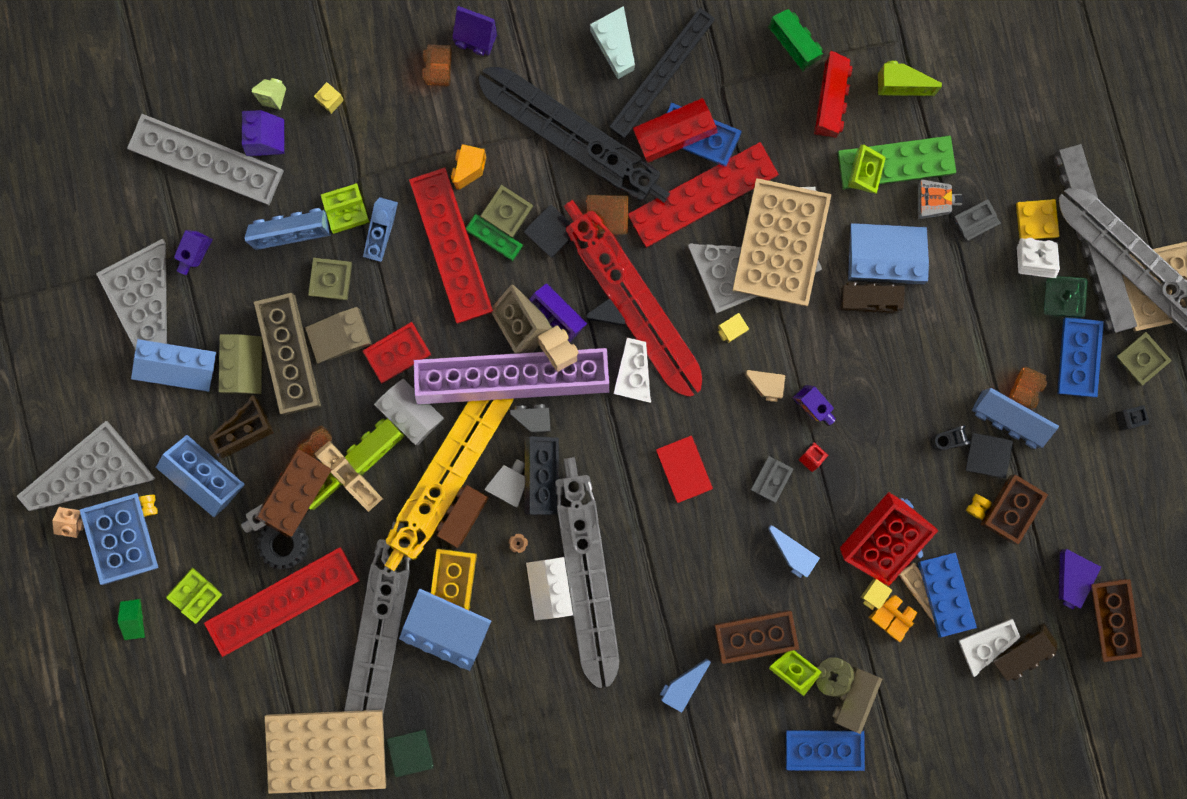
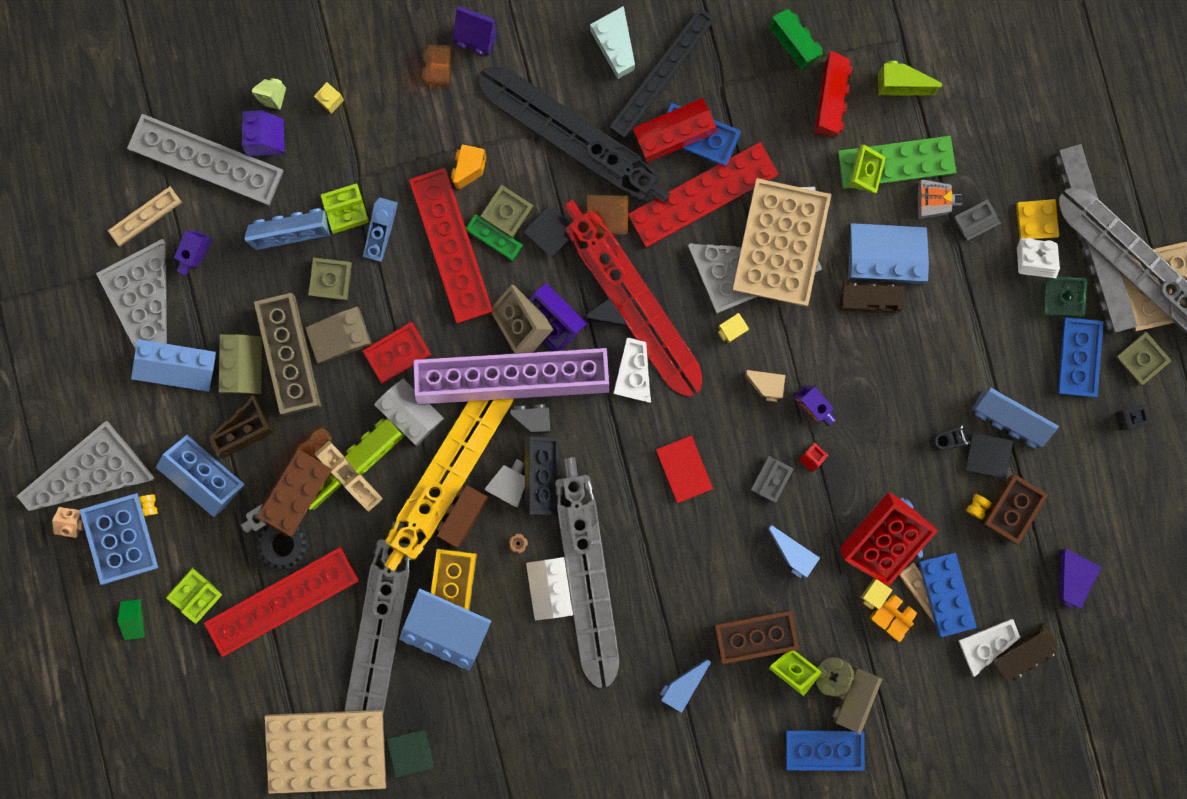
tan brick [537,326,579,372] -> none
clear orange brick [1008,366,1047,410] -> none
reddish brown slope [1091,579,1142,662] -> none
none -> tan tile [107,186,182,247]

